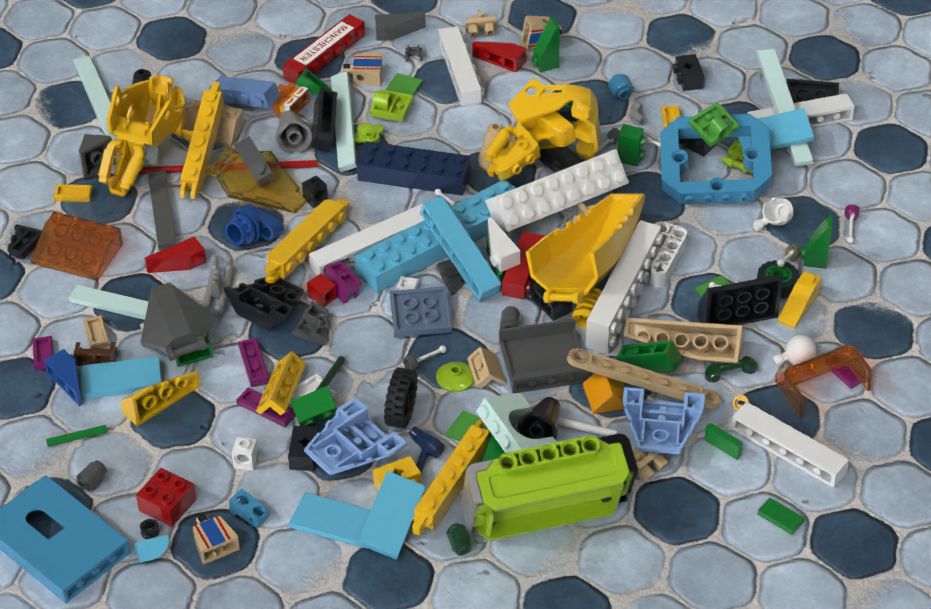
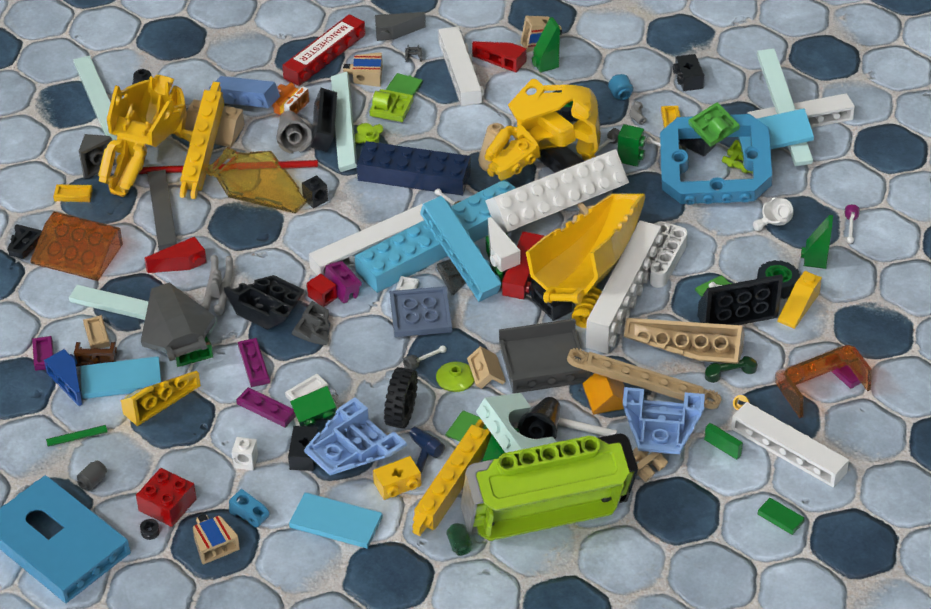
medium azure brick [133,534,169,563] -> none
blue beam [225,204,284,245] -> none
dark grey slope [234,136,276,189] -> none
yellow fence [256,351,306,415] -> none
yellow hinge [265,198,349,283] -> none
green slope [295,69,332,95] -> none
dark green bar [316,356,345,390] -> none
medium azure tile [357,471,426,560] -> none
tan hips [465,10,496,38] -> none
dark grey brick [500,306,521,329] -> none
green slope [616,341,682,373] -> none
white hair [772,335,817,366] -> none
dark tan hinge [777,244,801,267] -> none
black wing [786,79,839,103] -> none

